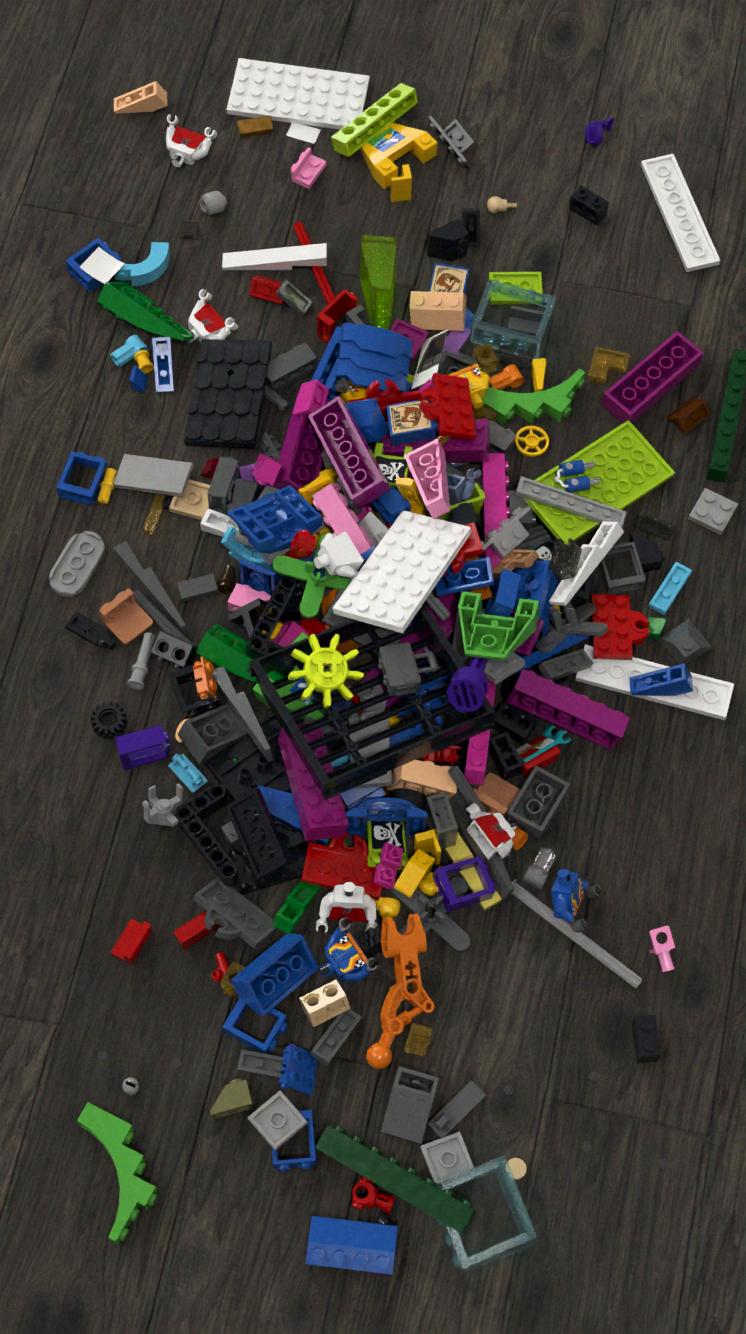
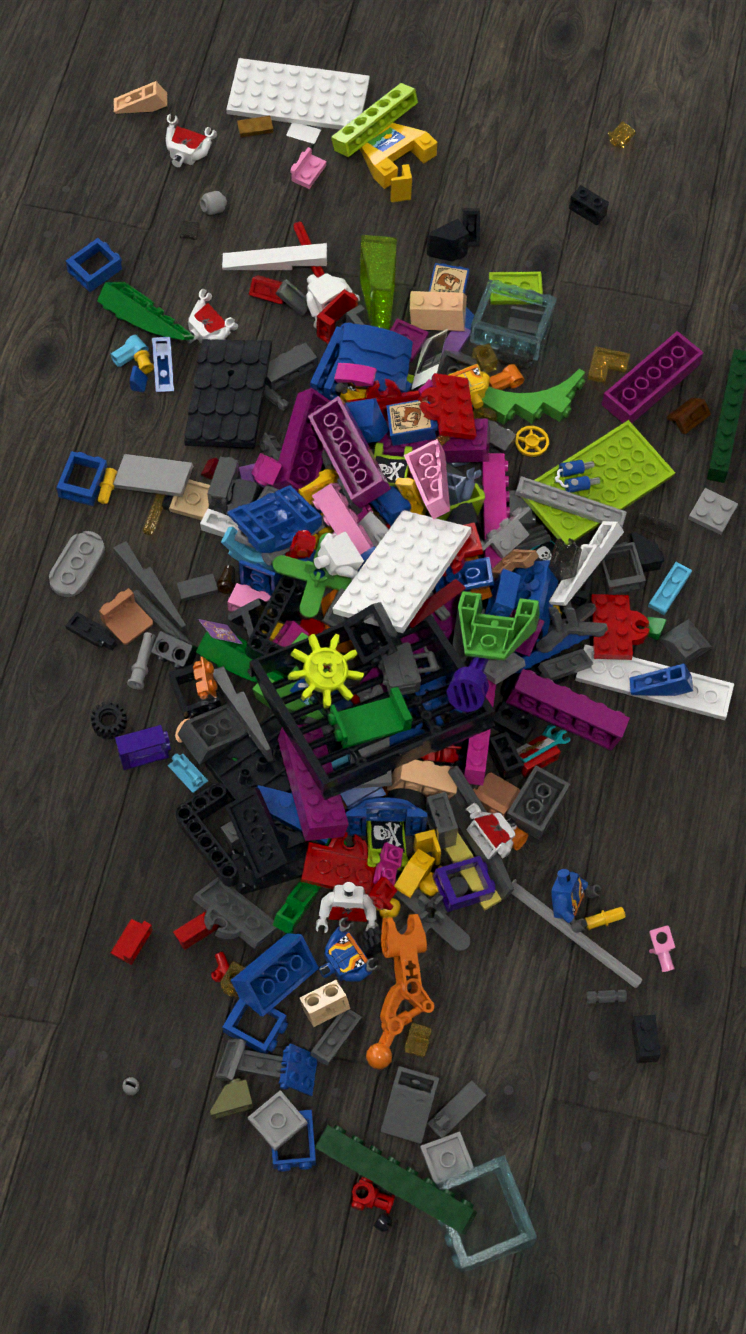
bright green arch [77,1102,158,1245] -> none
white sticker [80,247,125,284] -> none
medium azure arch [114,242,170,286] -> none
light grey piece [142,783,183,826] -> none
dark pink panel [293,379,329,416] -> none
blue slope [306,1216,398,1275] -> none
dark grey bracket [429,115,477,169] -> none
tan piece [487,196,517,214] -> none
tan piece [505,1158,526,1181] -> none
clear piece [523,847,557,890] -> none
yellow slope [530,358,546,392] -> none
dark purple piece [585,117,614,146] -> none
white plate [641,154,720,272] -> none
none -> medium lavender sticker [198,619,242,644]
none -> dark grey tile [215,1039,246,1081]
none -> white torso [306,274,360,329]
none -> green panel [328,687,412,749]
none -> dark pink slope [334,363,377,386]
none -> black window [342,602,403,665]
none -> red bracket [368,877,398,910]
none -> dark red sticker [409,579,466,628]
none -> yellow axle [584,907,625,930]
none -> dark grey axle [586,990,627,1004]
none -> clear yellow bracket [607,121,636,149]

